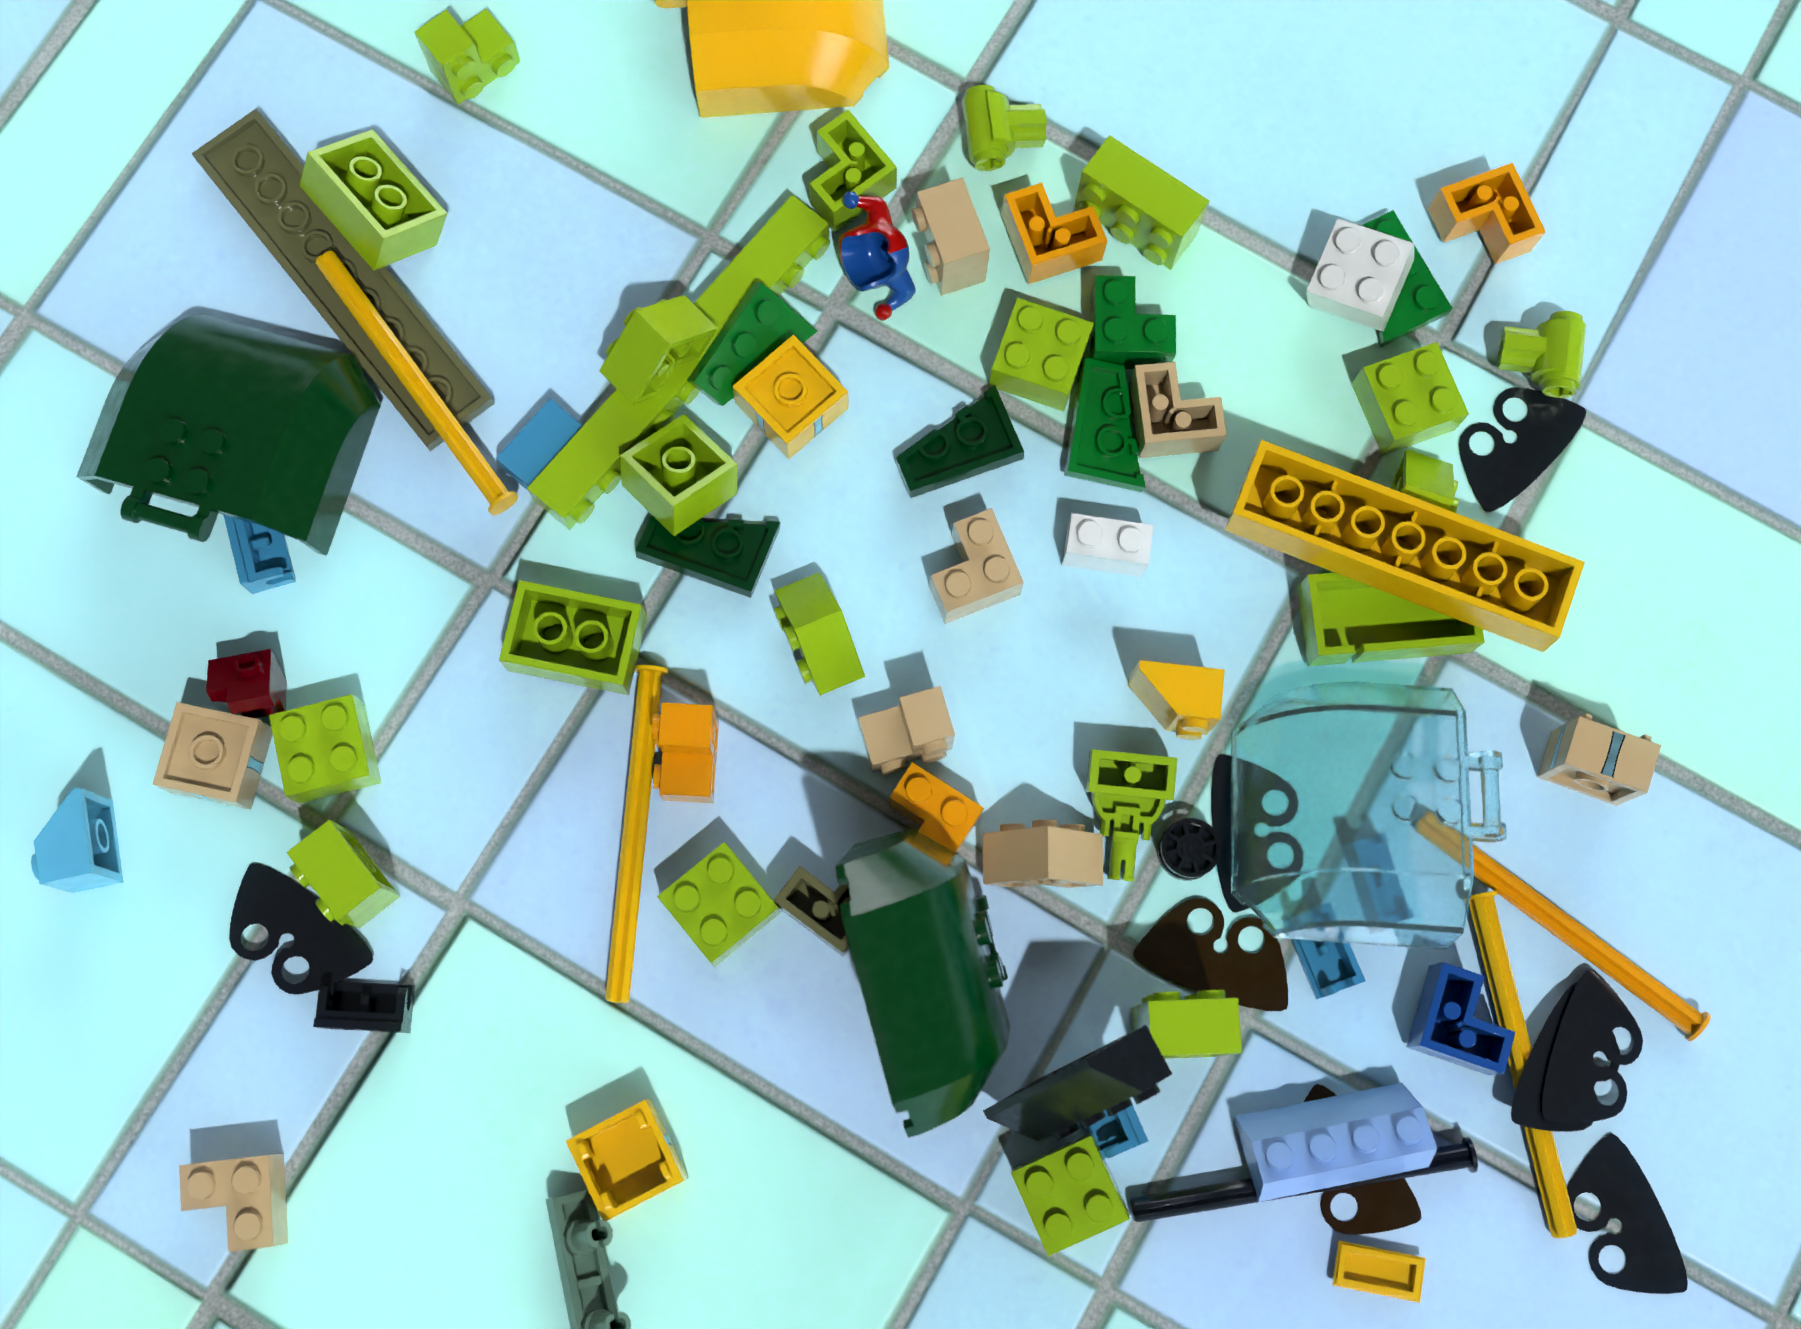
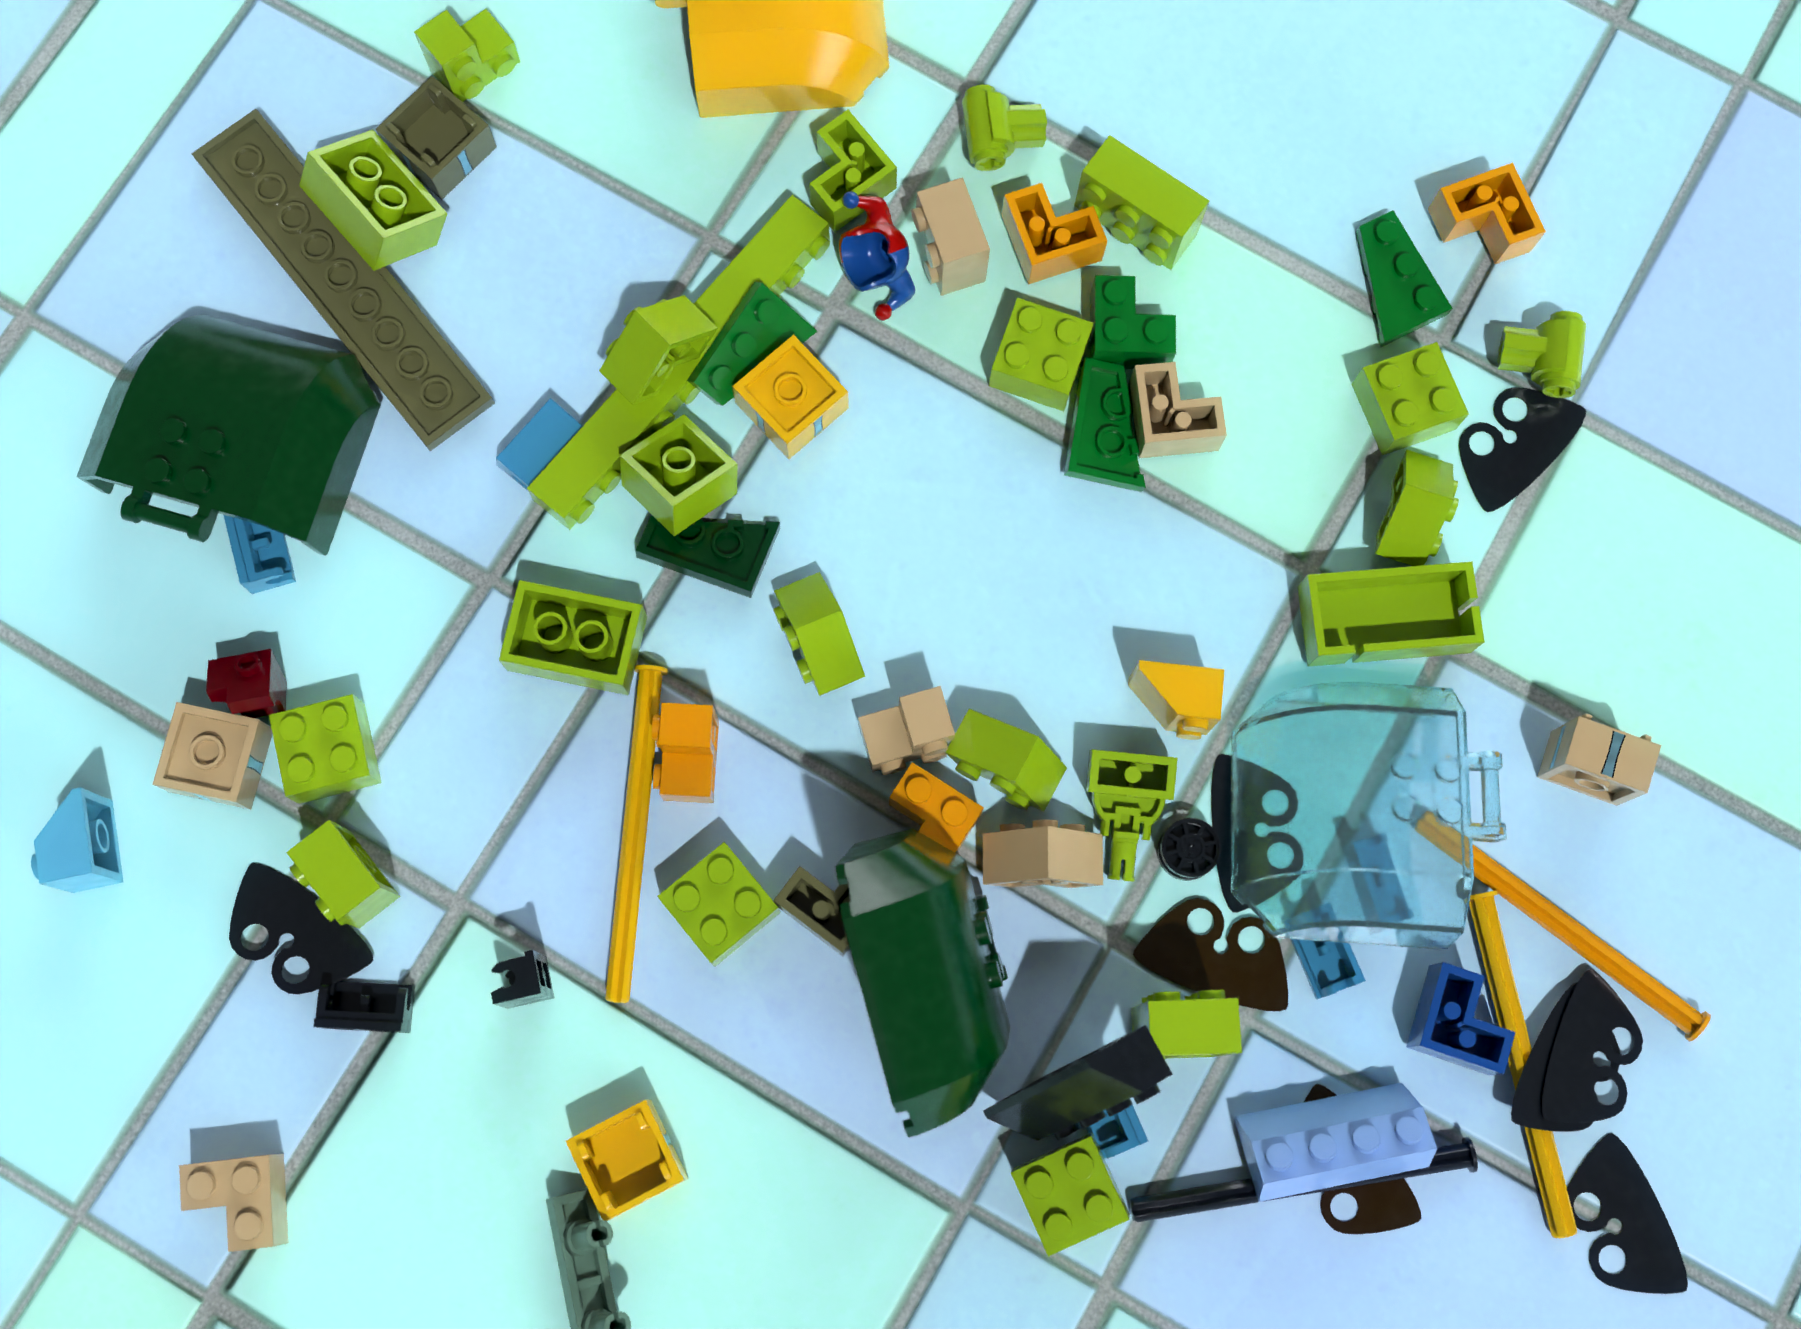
yellow axle [316,250,518,515] -> none
dark green wing [896,385,1024,499] -> none
tan brick [929,508,1024,624] -> none
white brick [1062,513,1154,577] -> none
yellow brick [1225,439,1585,652] -> none
white brick [1306,218,1414,332] -> none
yellow tile [1332,1240,1426,1303] -> none
none -> olive container [376,76,497,200]
none -> black hinge [491,950,554,1009]
none -> lime brick [945,709,1067,812]

